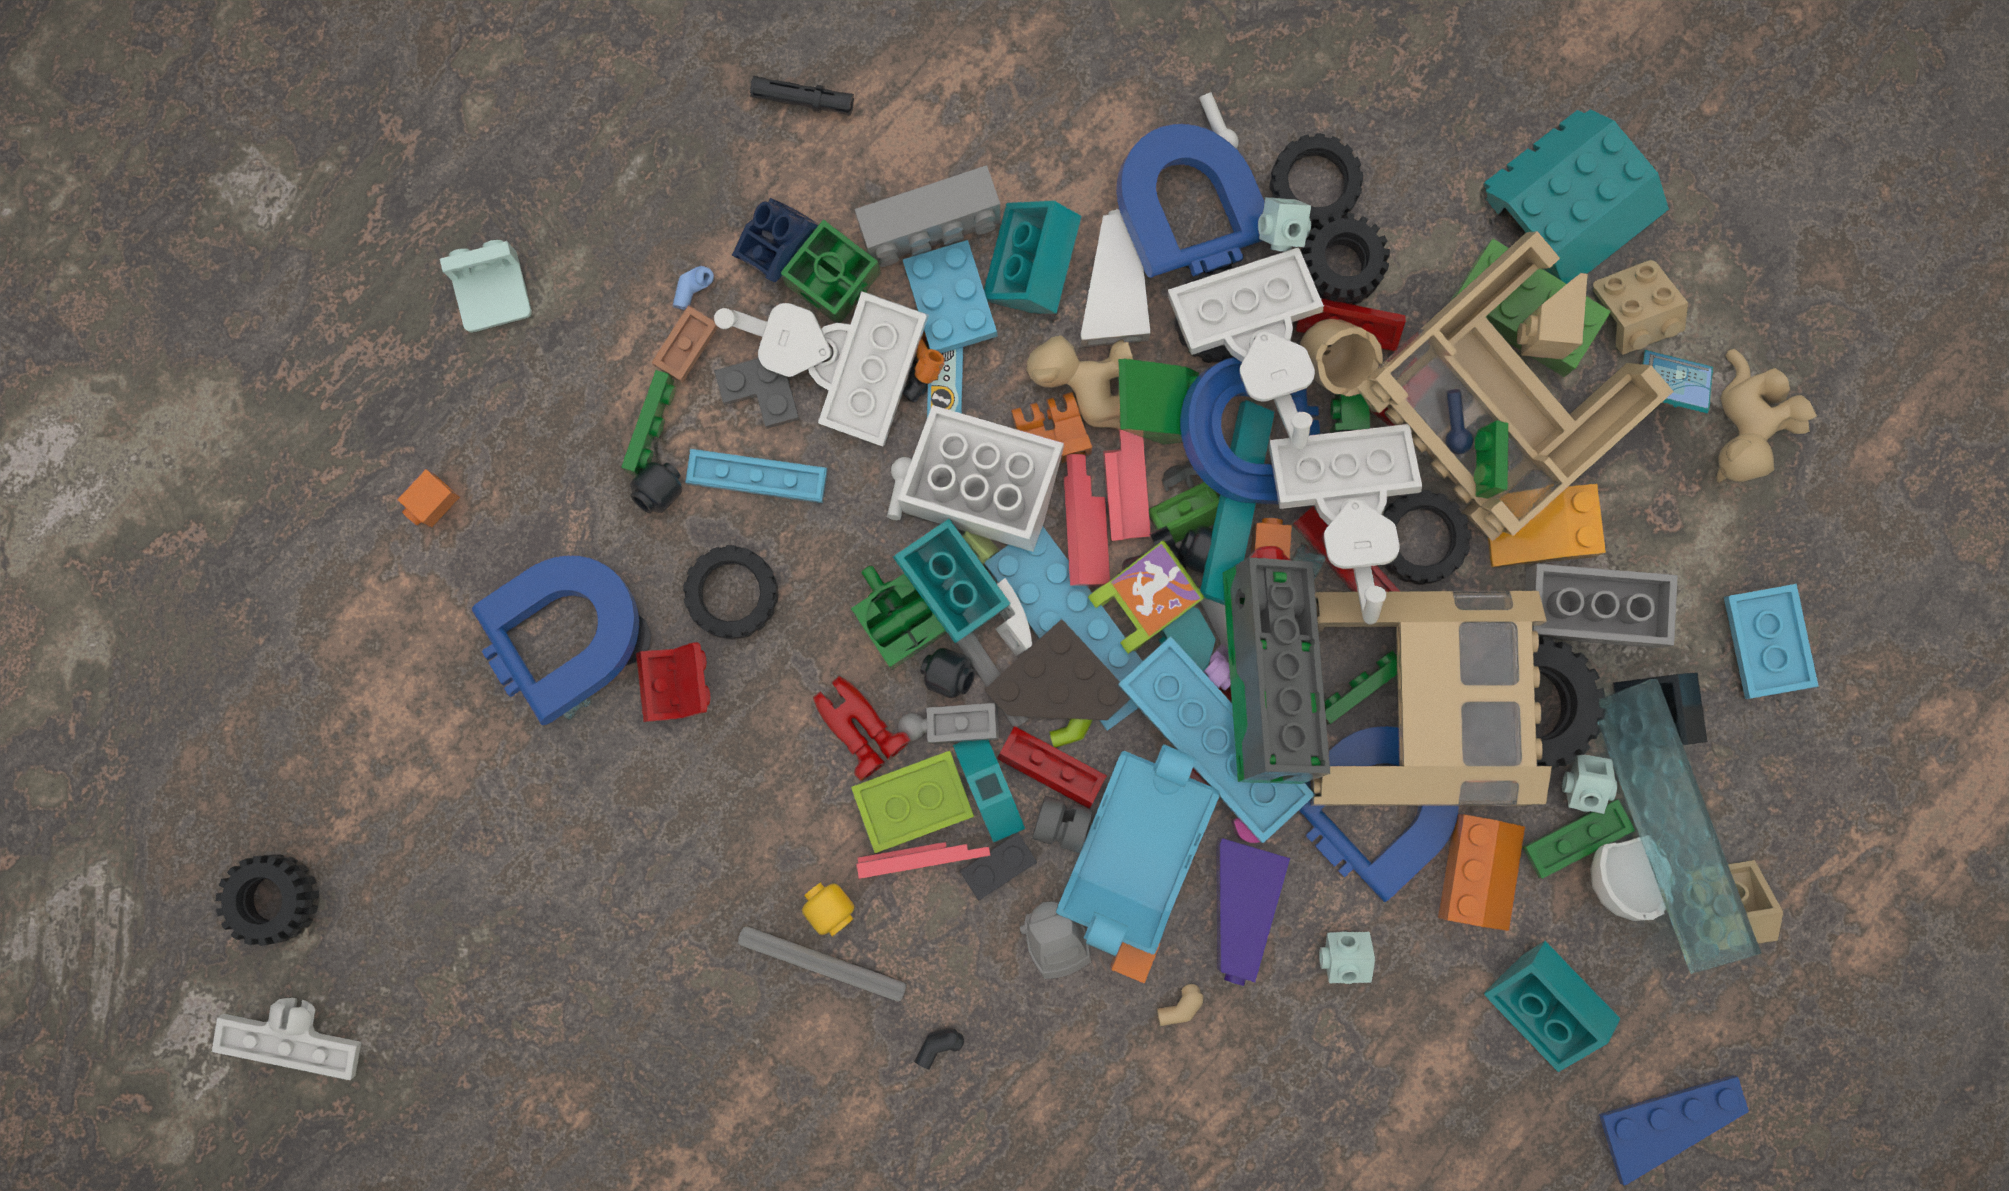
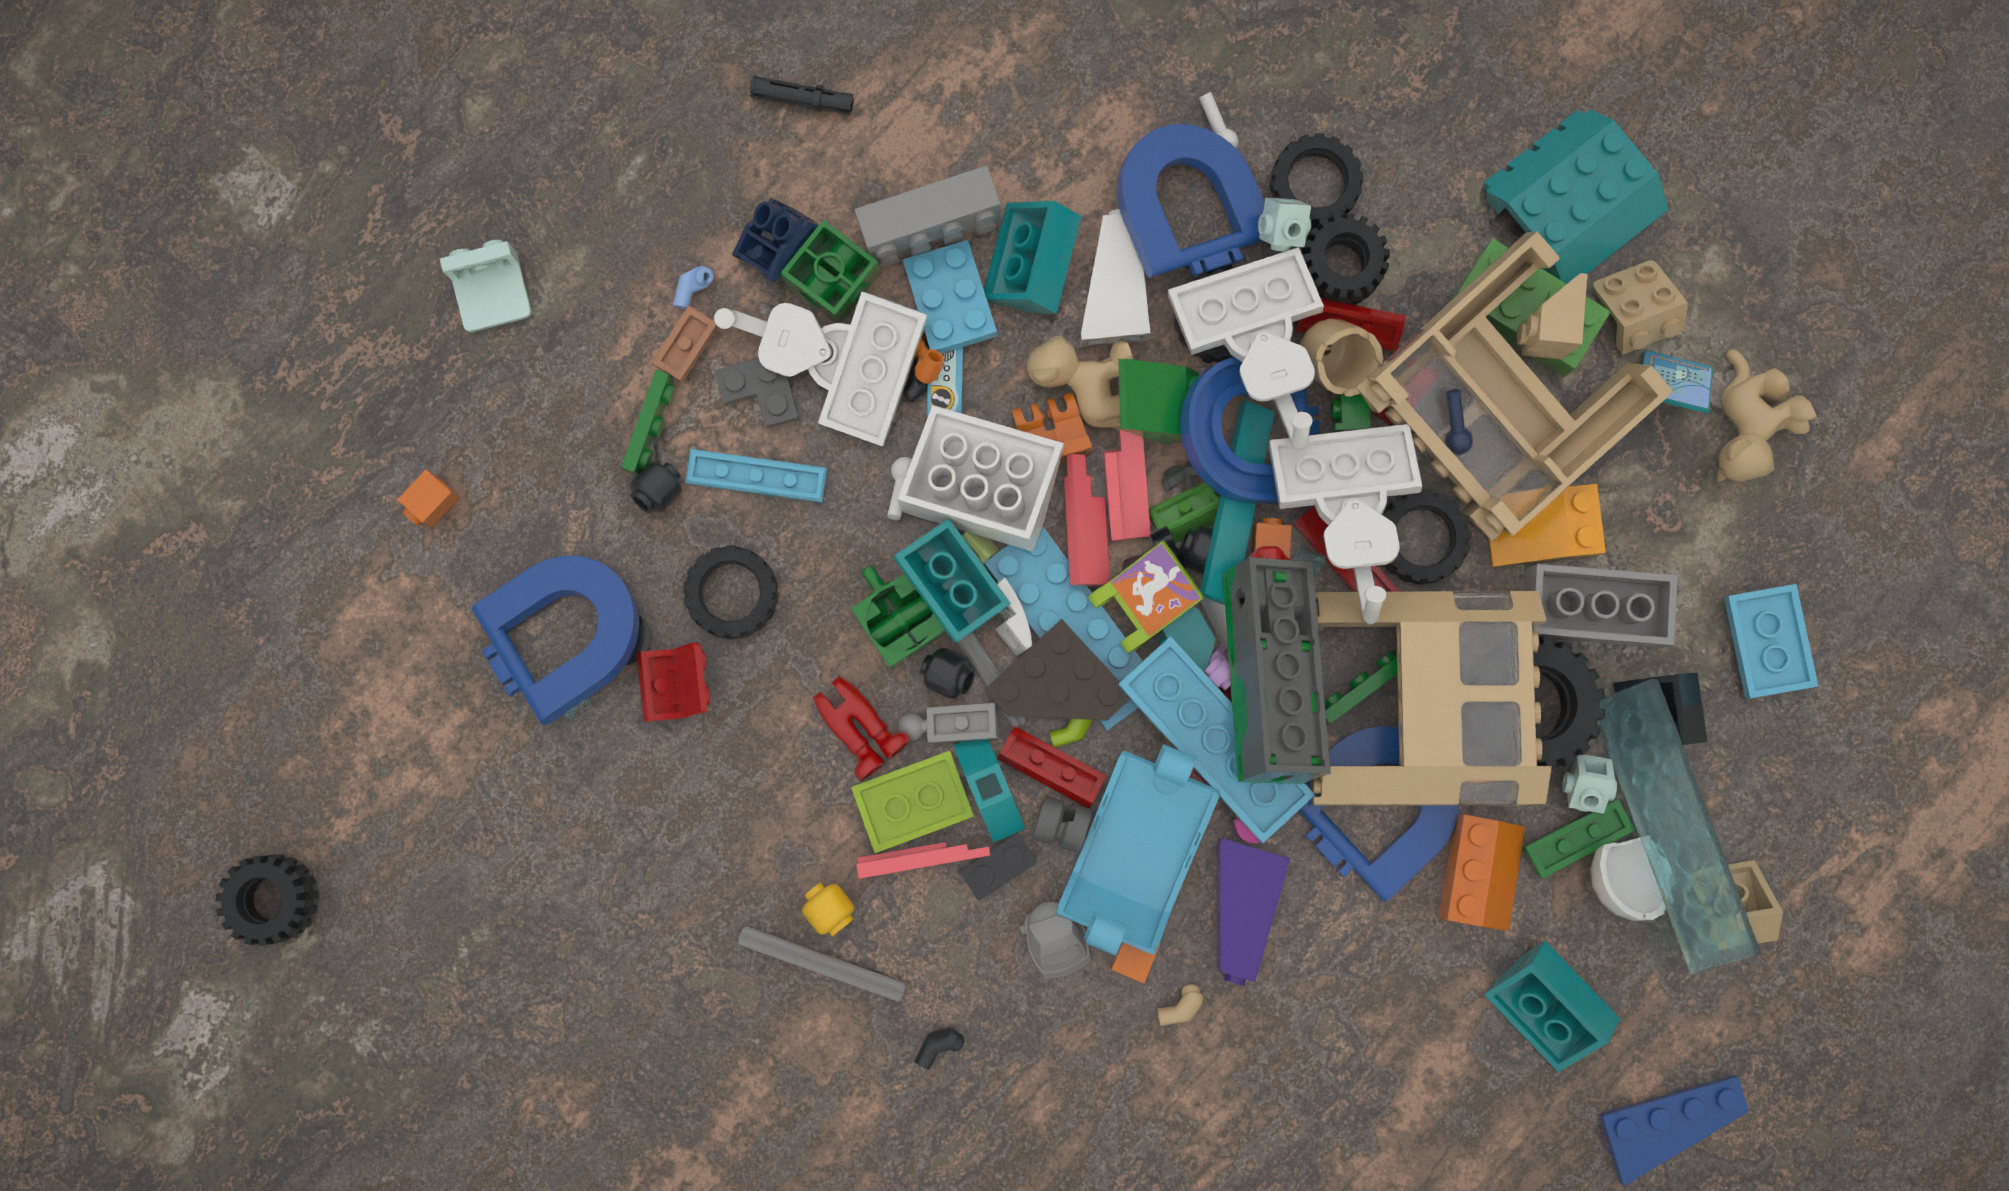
white plate [212,998,361,1080] -> none
light aqua brick [1319,932,1375,984] -> none
green plate [1474,420,1509,499] -> none

